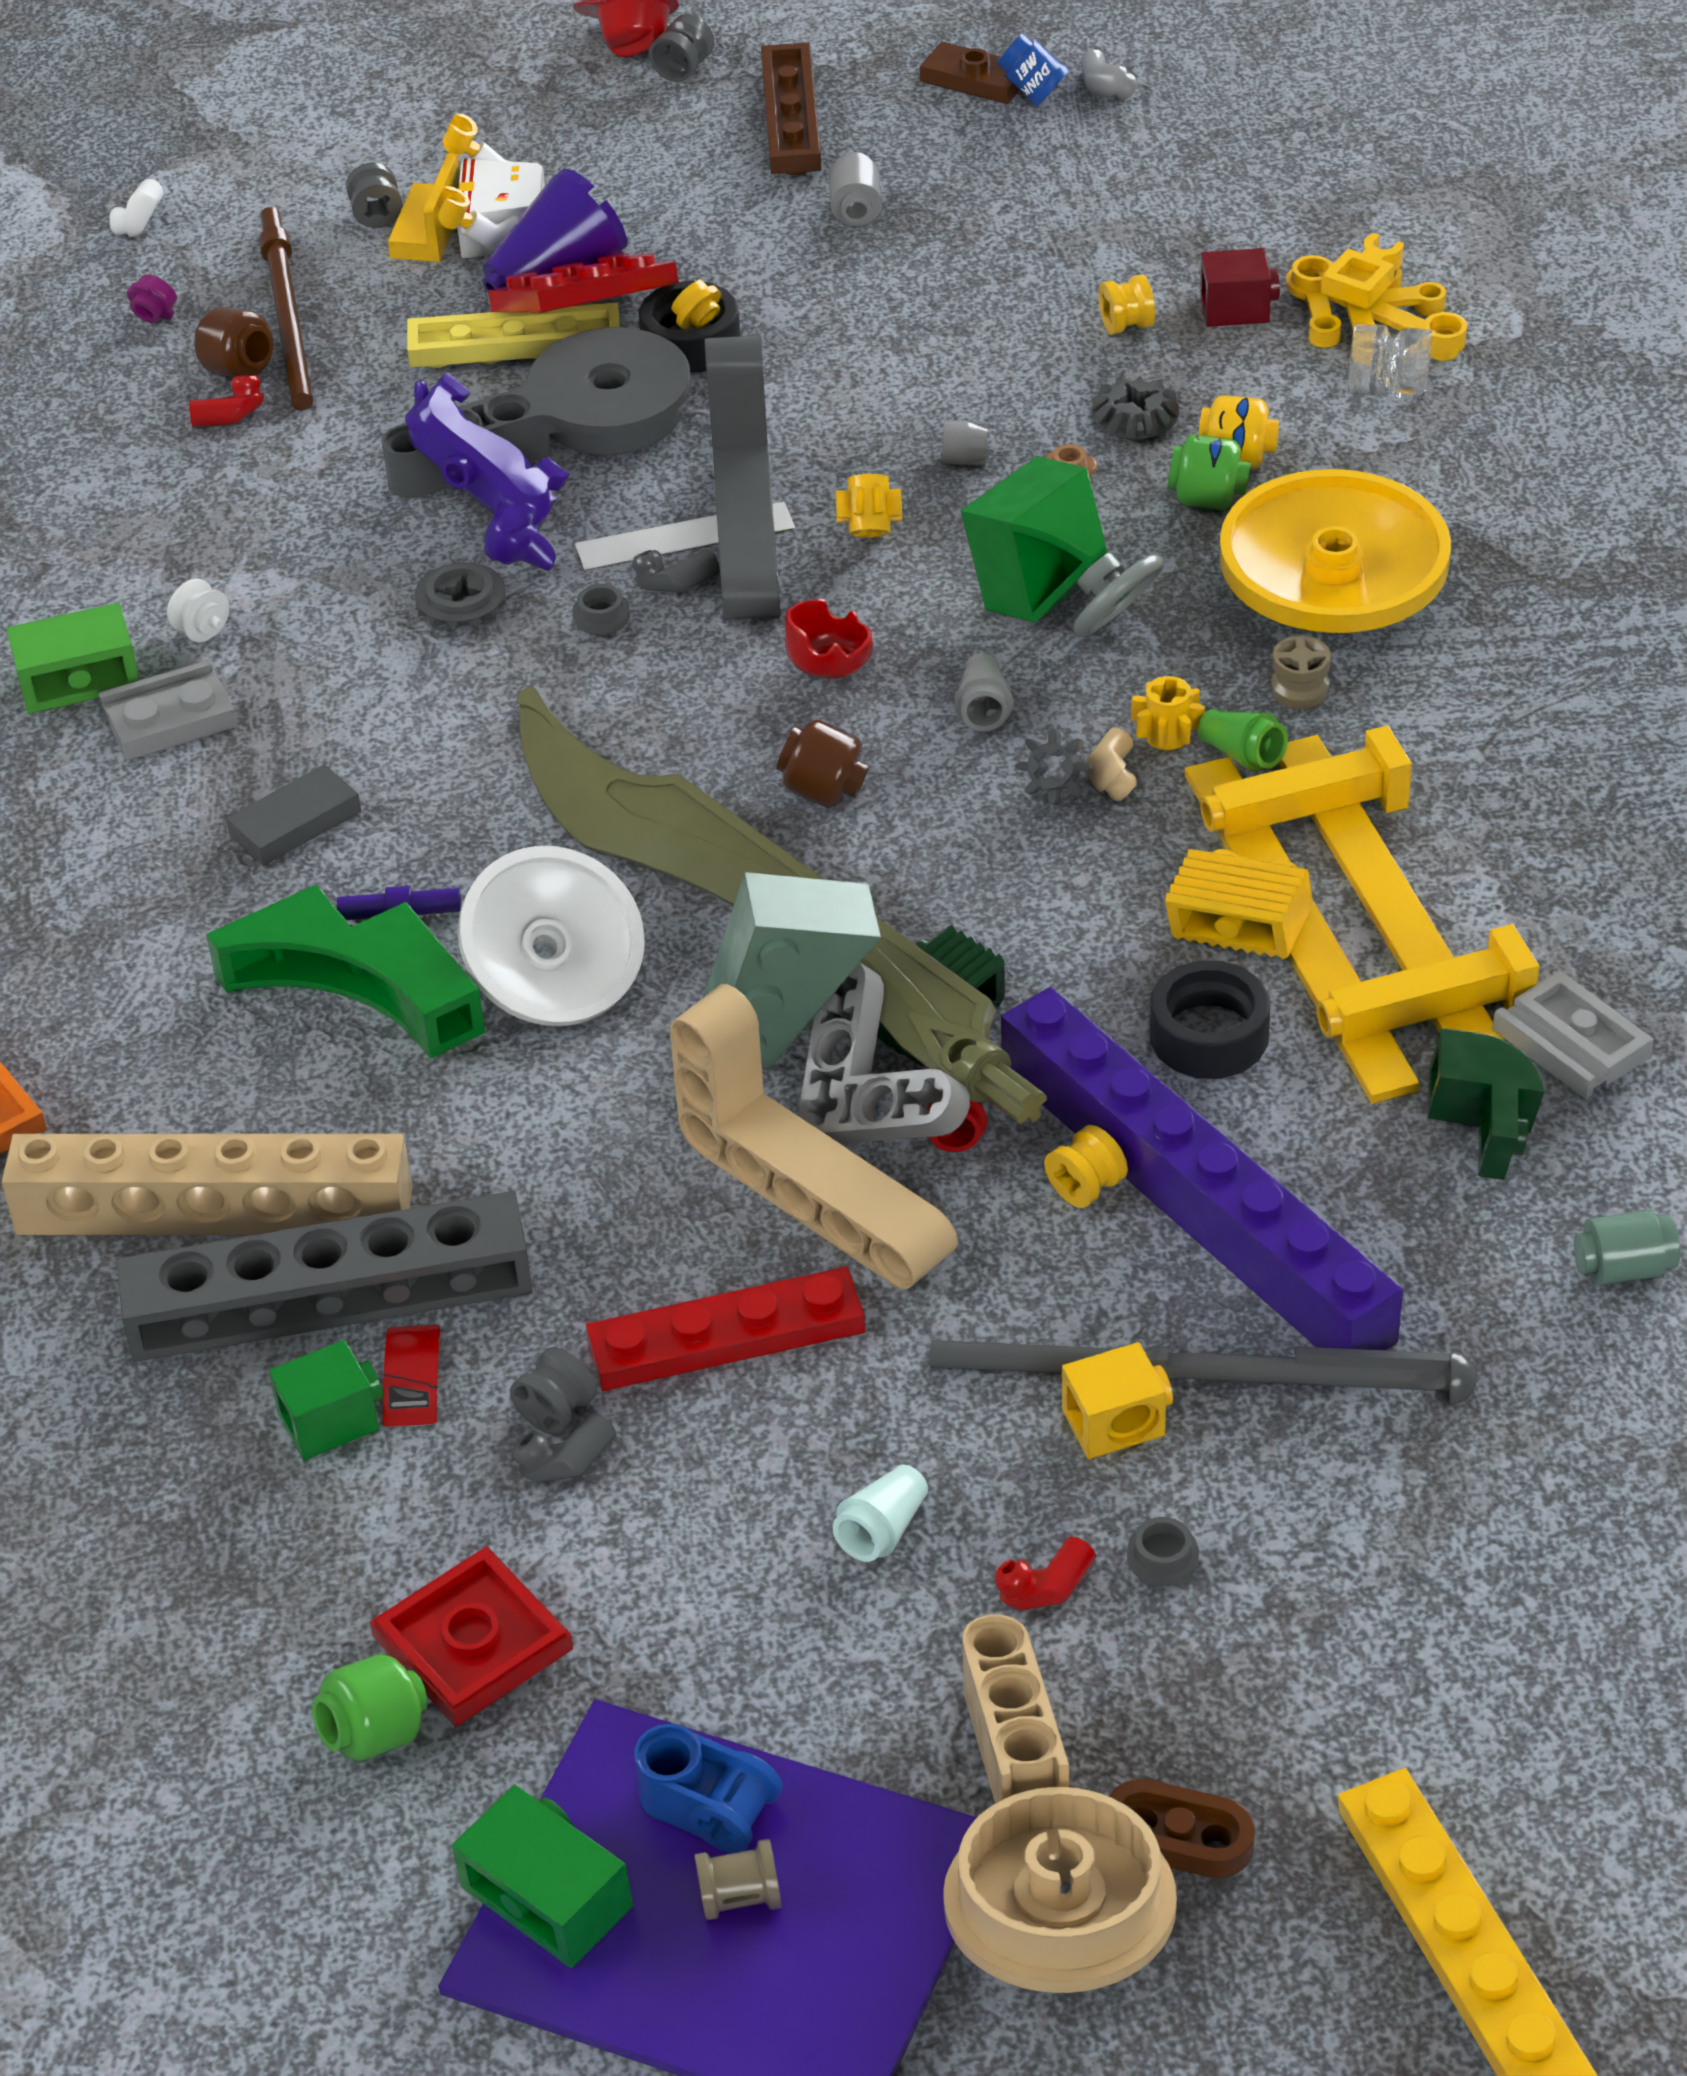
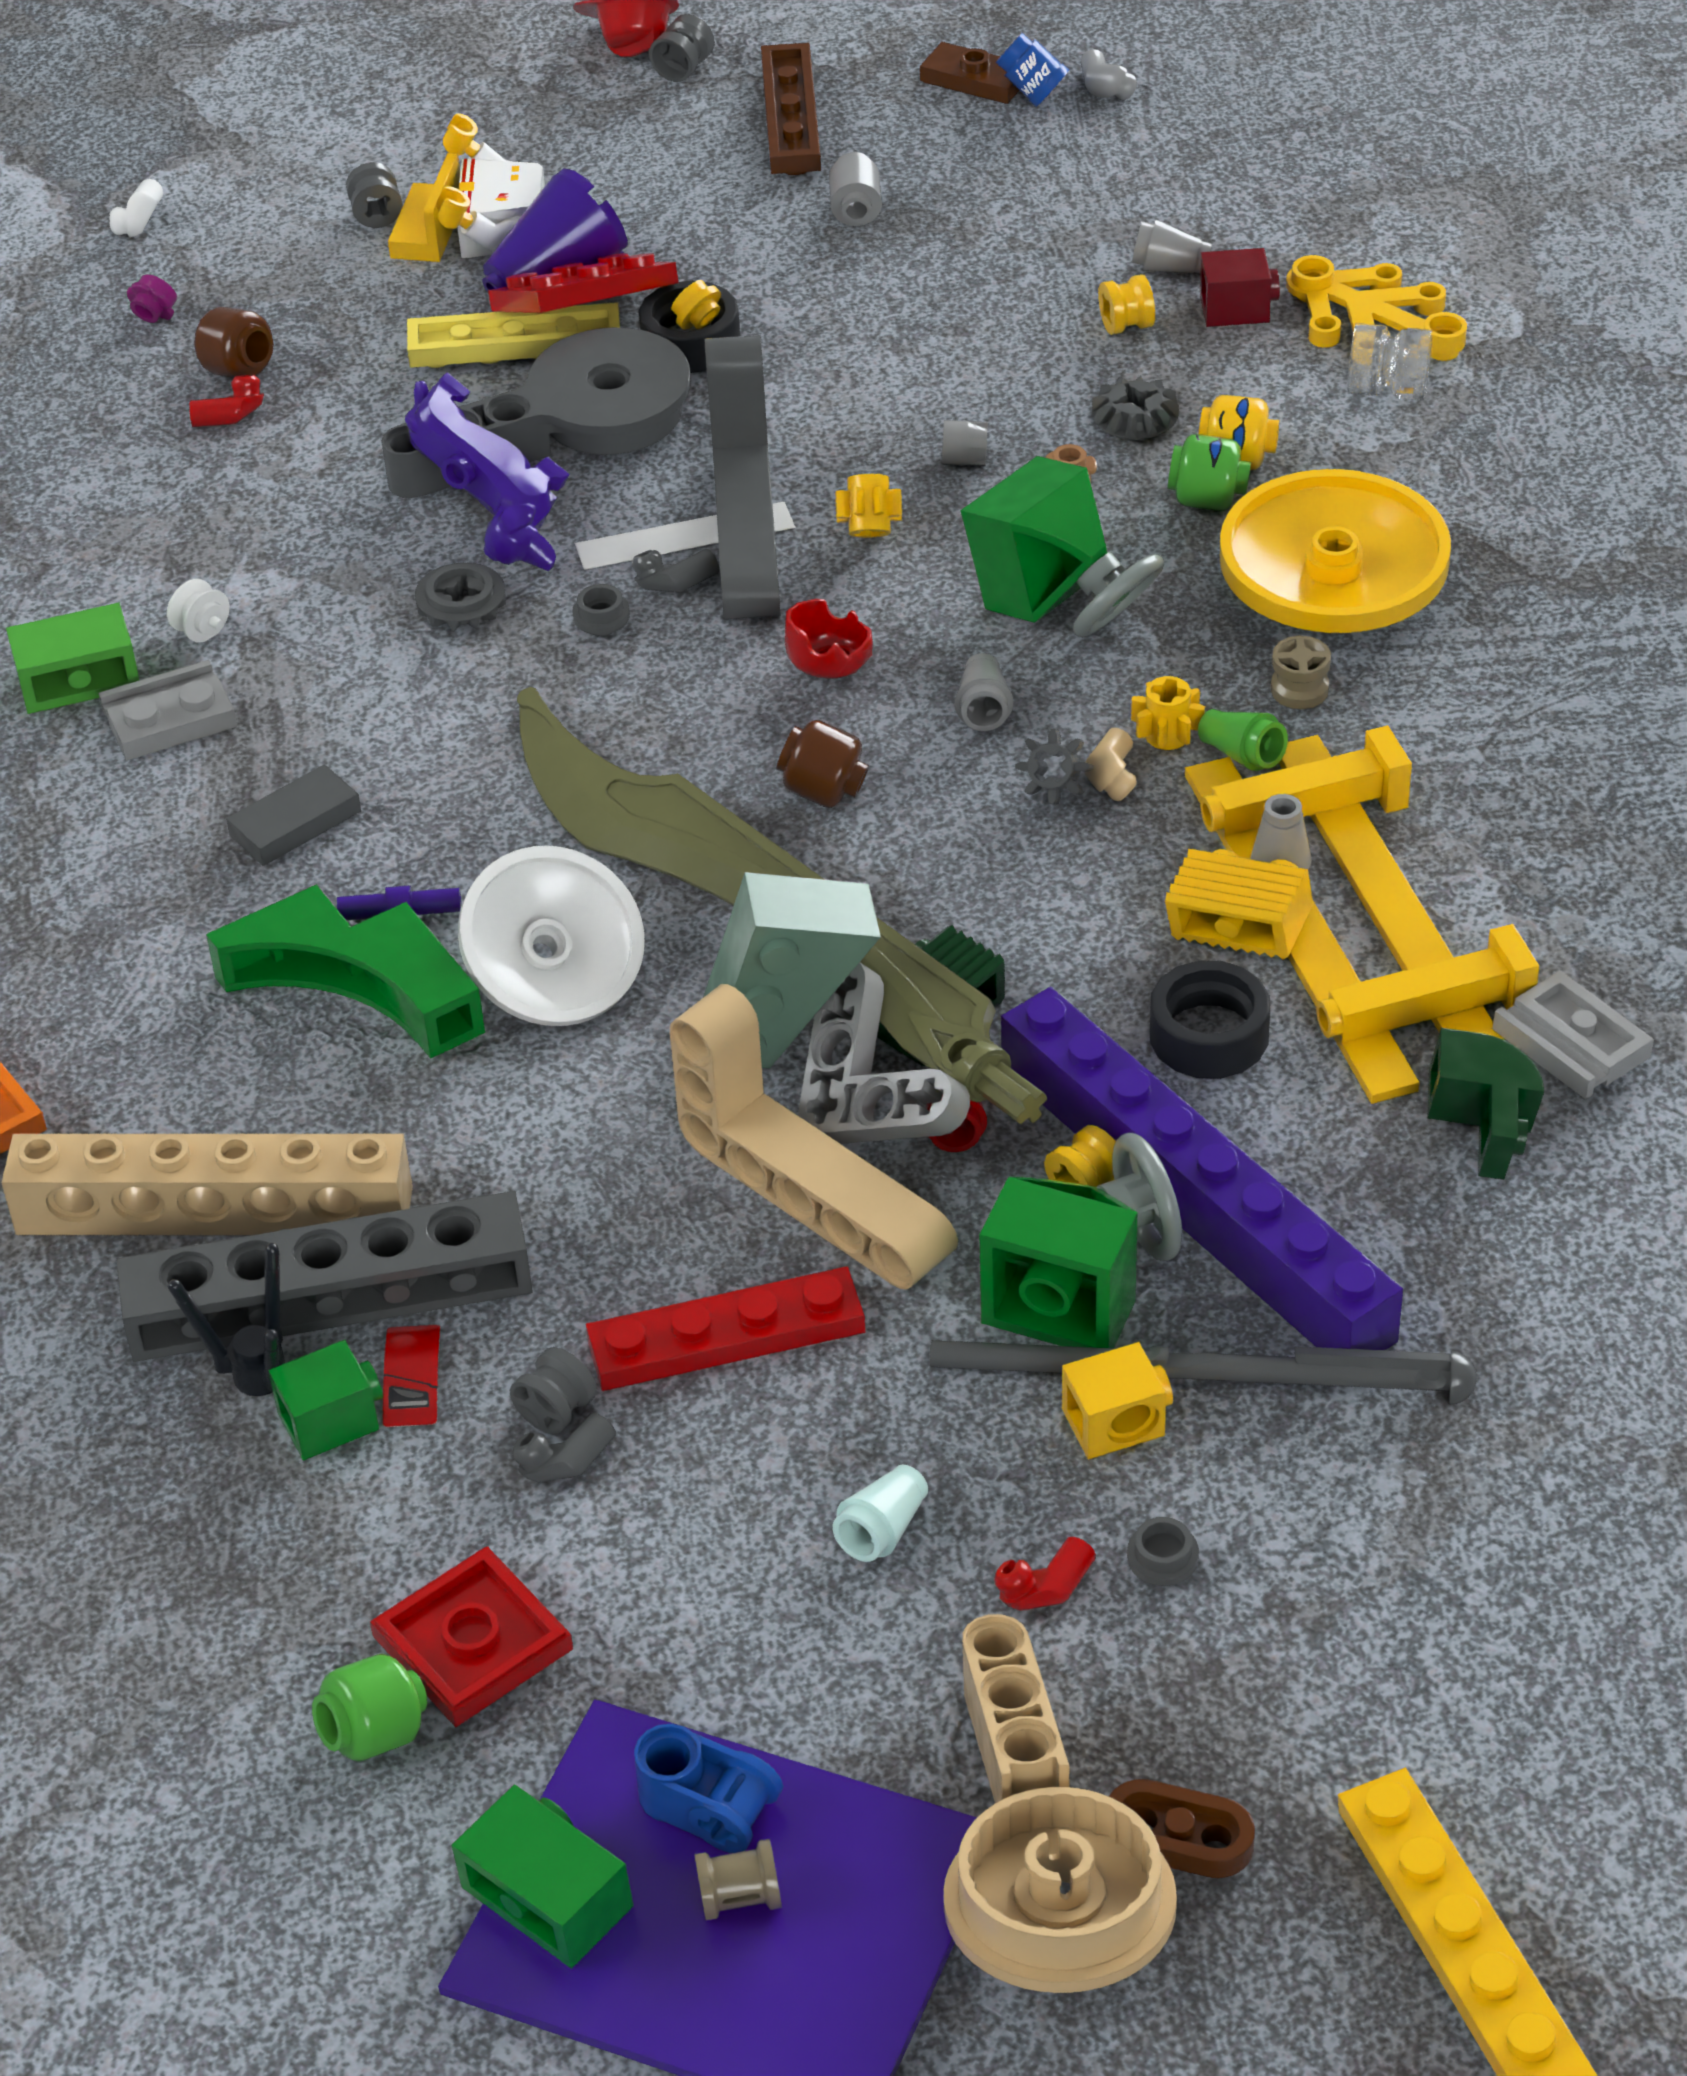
reddish brown bar [259,207,313,410] -> none
yellow plate [1321,233,1404,309] -> none
sand green brick [1574,1210,1680,1286] -> none
none -> black plant [168,1243,285,1396]
none -> green piece [979,1133,1182,1348]
none -> light grey cone [1132,219,1212,273]
none -> light grey cone [1250,794,1312,869]

